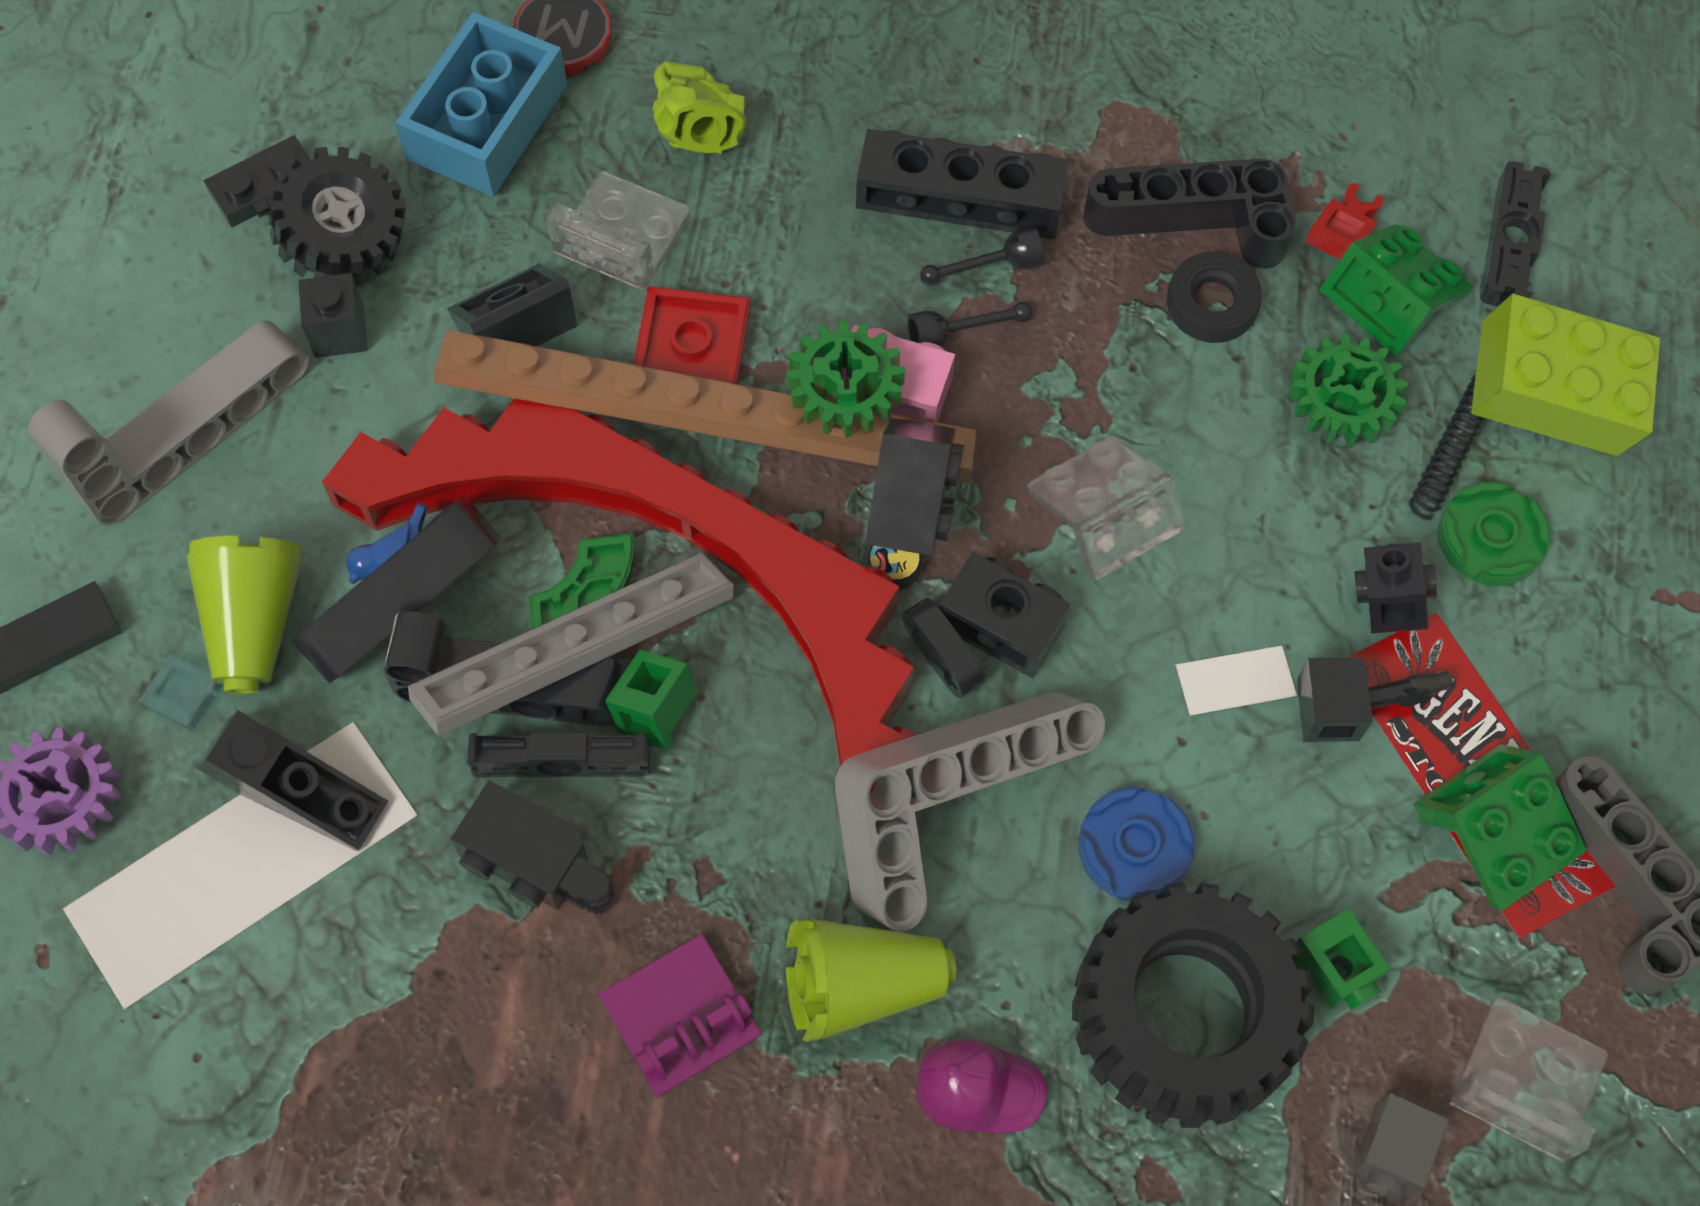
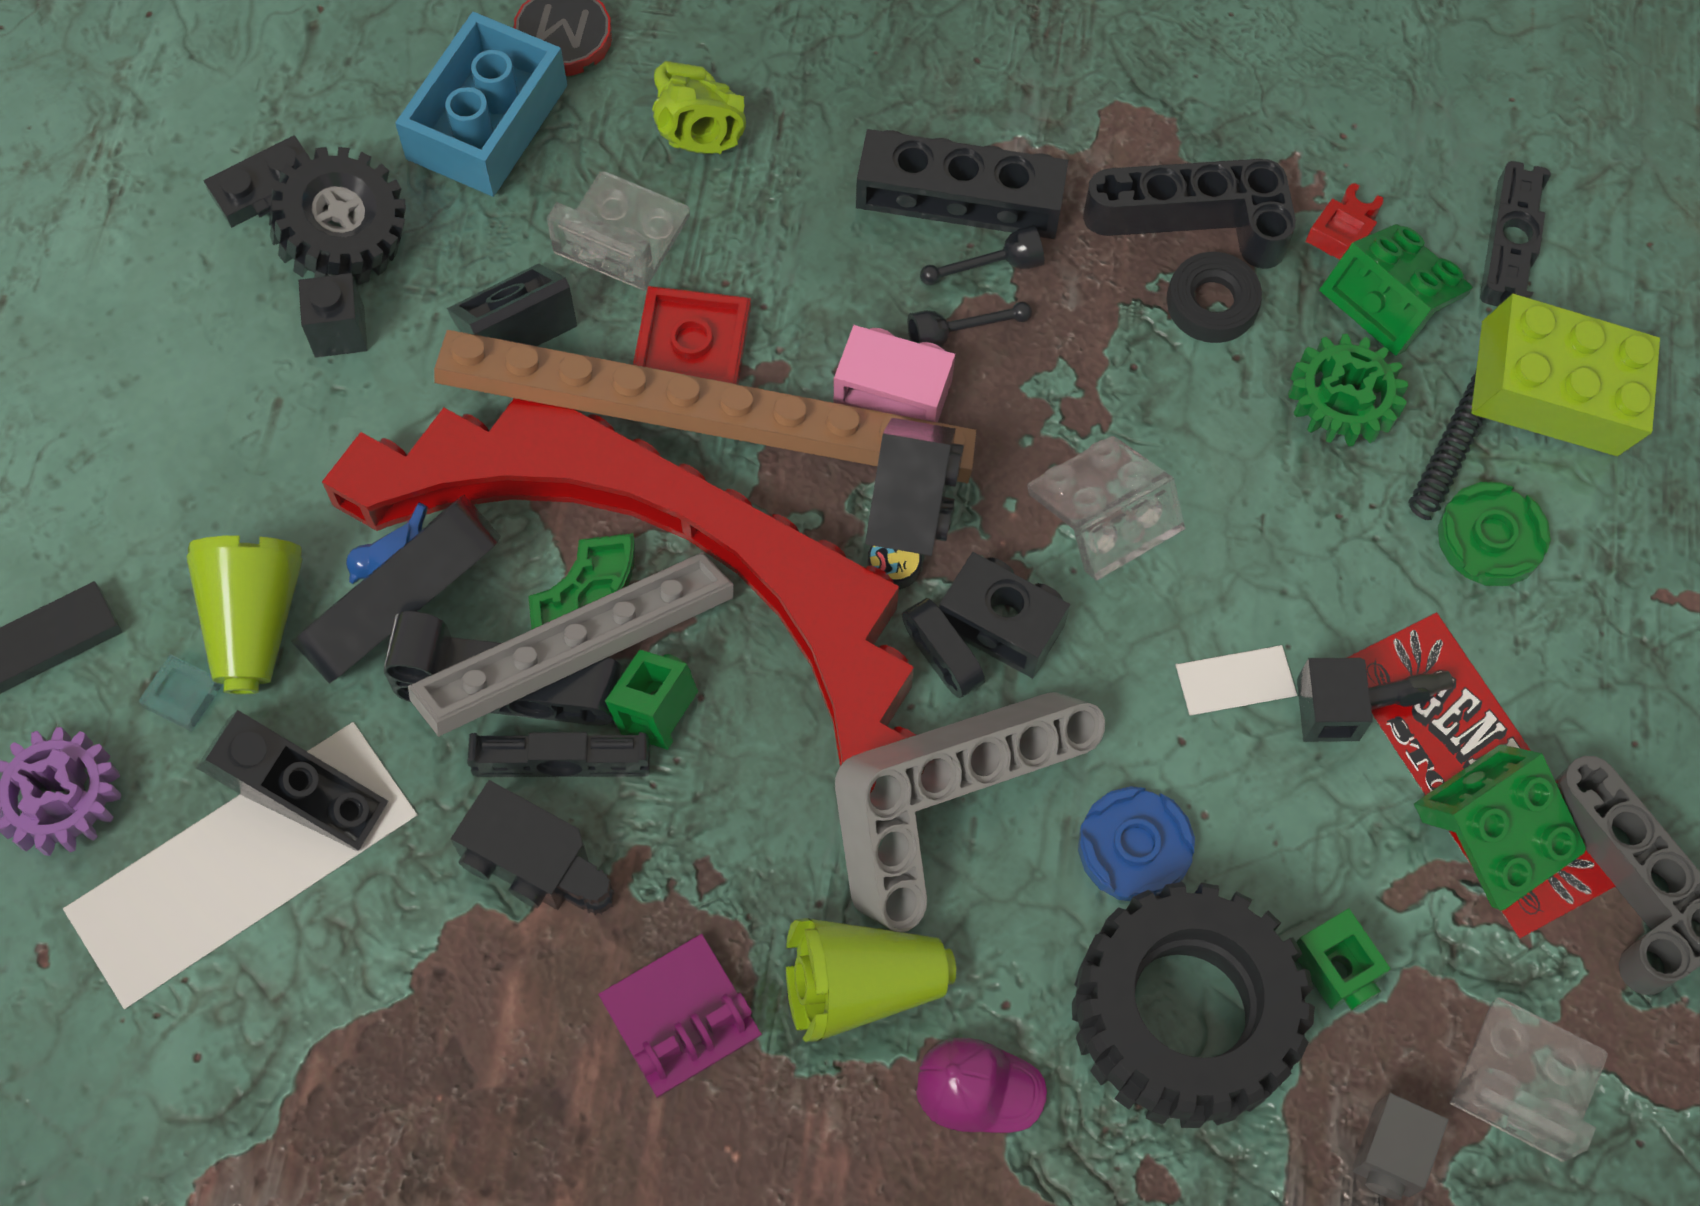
light grey beam [27,321,309,525] -> none
green gear [786,320,905,437] -> none
black brick [1354,542,1437,634] -> none

